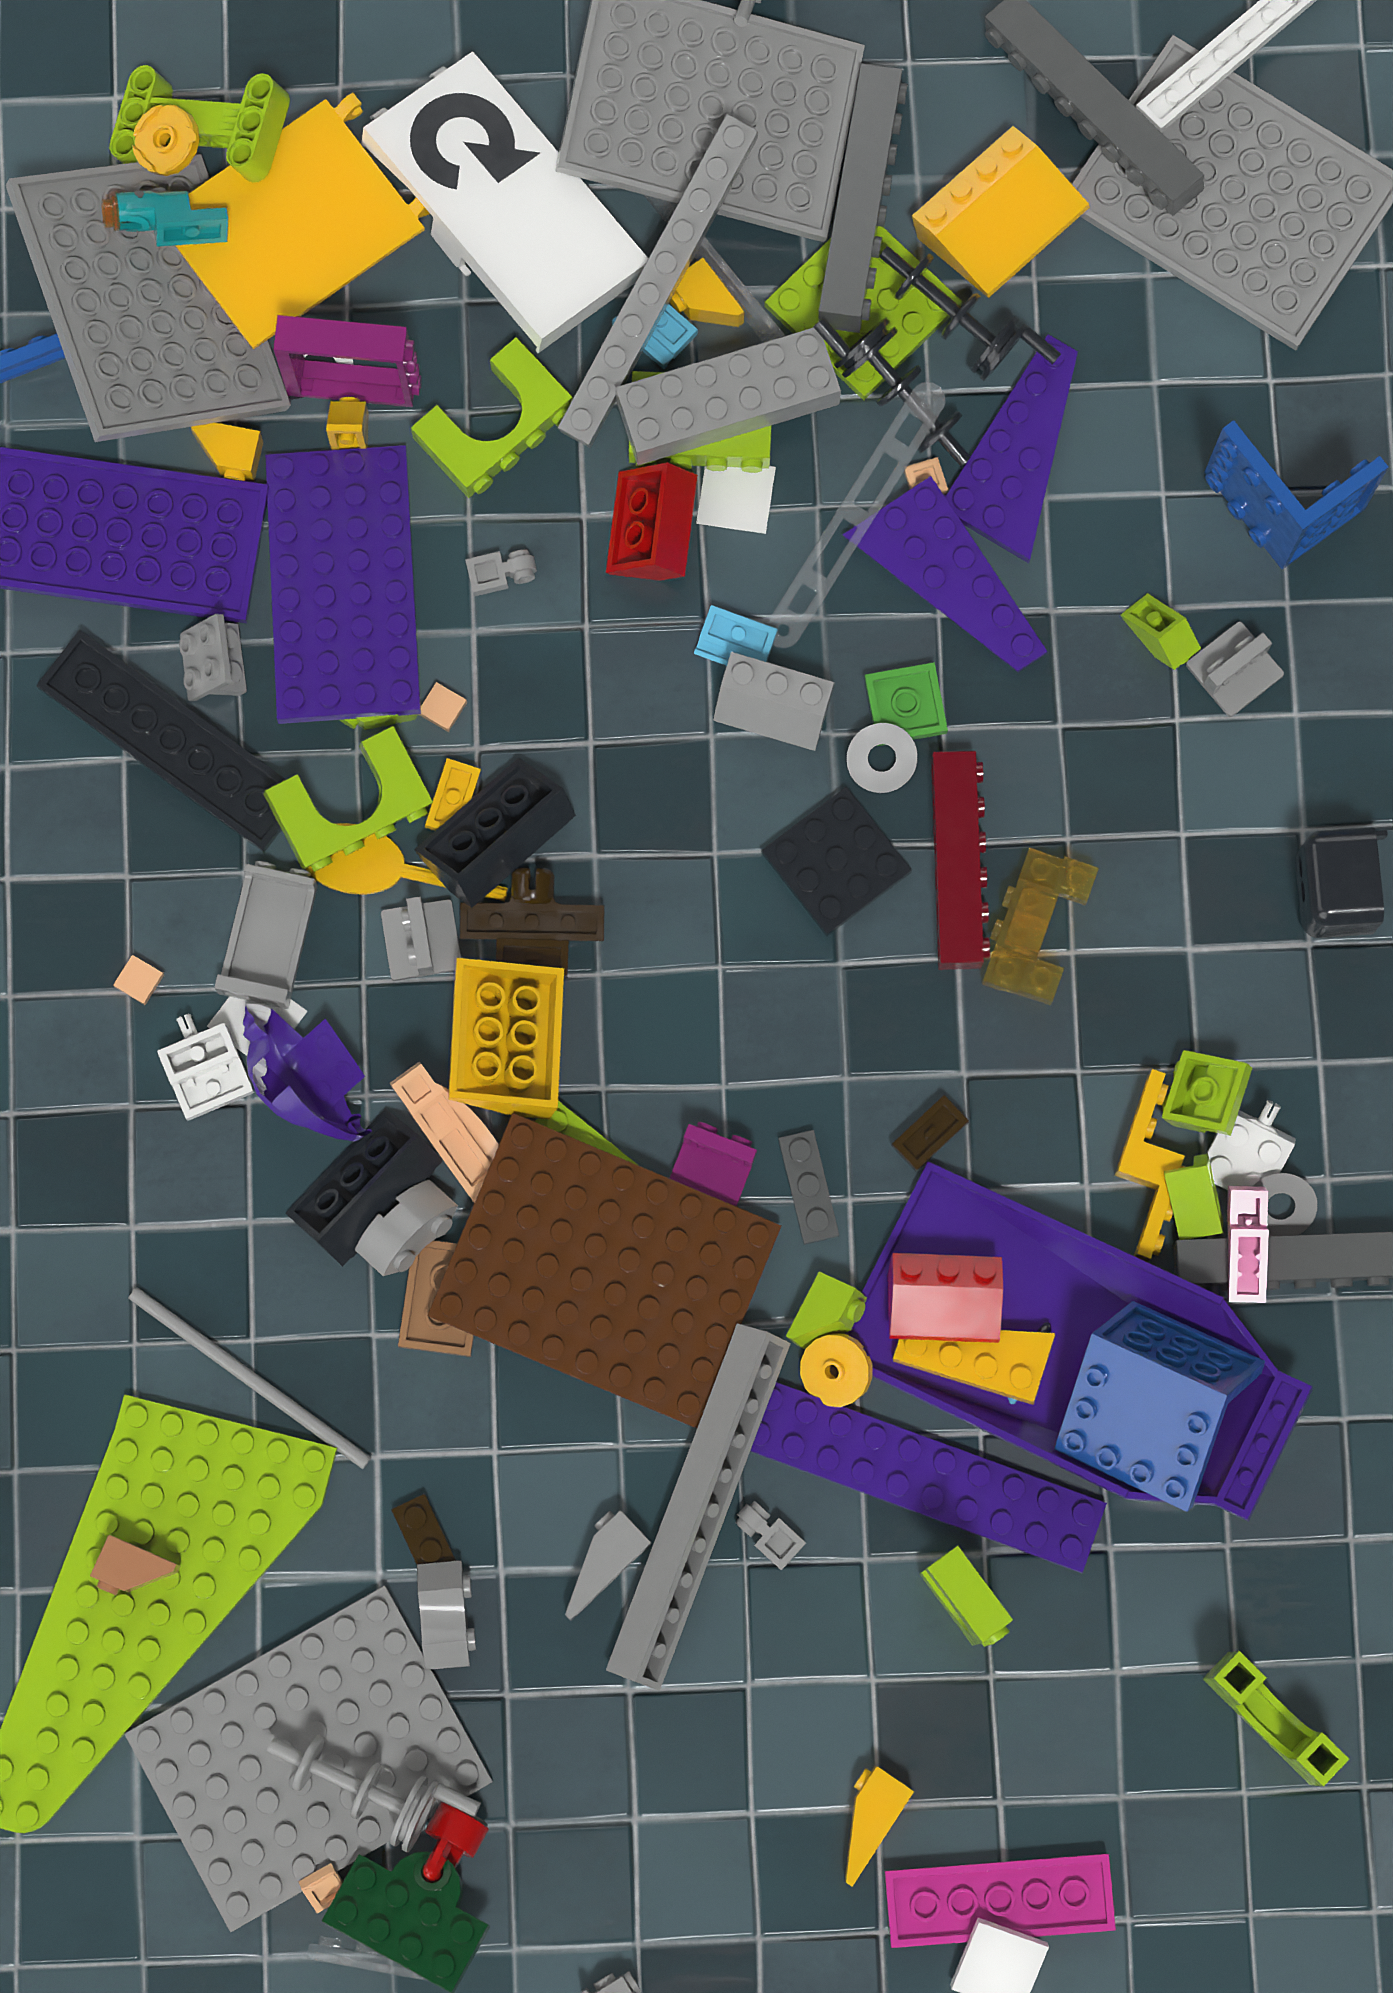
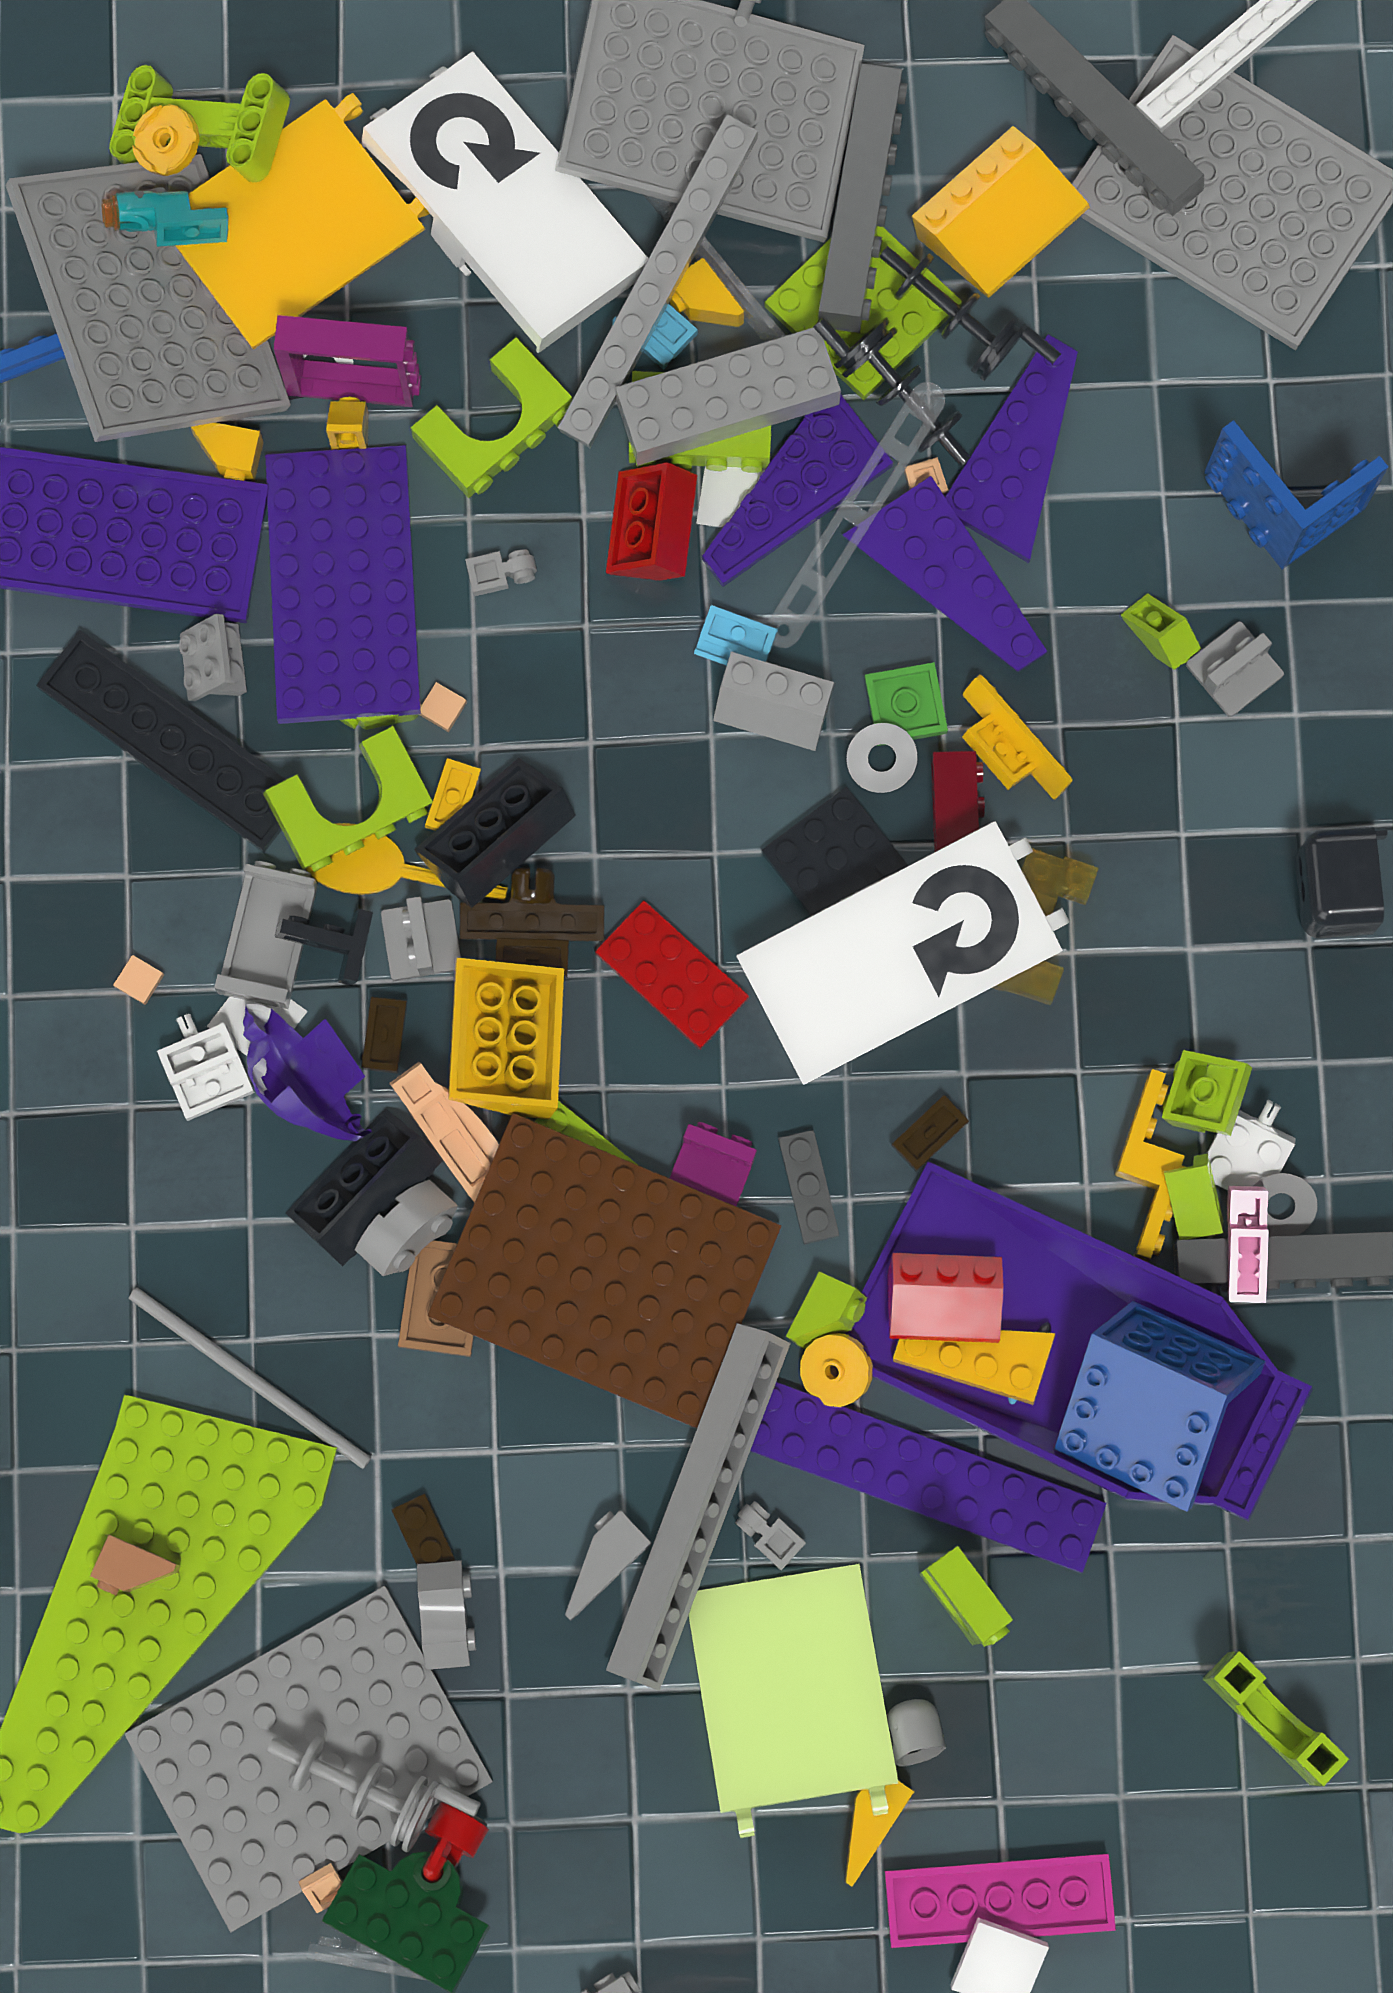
none -> black bracket [275,909,373,986]
none -> dark brown plate [361,997,408,1074]
none -> red plate [595,900,749,1050]
none -> yellowish green flag [689,1564,898,1838]
none -> dark purple wing [702,395,893,587]
none -> white piece [736,821,1070,1085]
none -> light grey helmet [887,1699,946,1767]
none -> yellow bracket [962,675,1073,799]

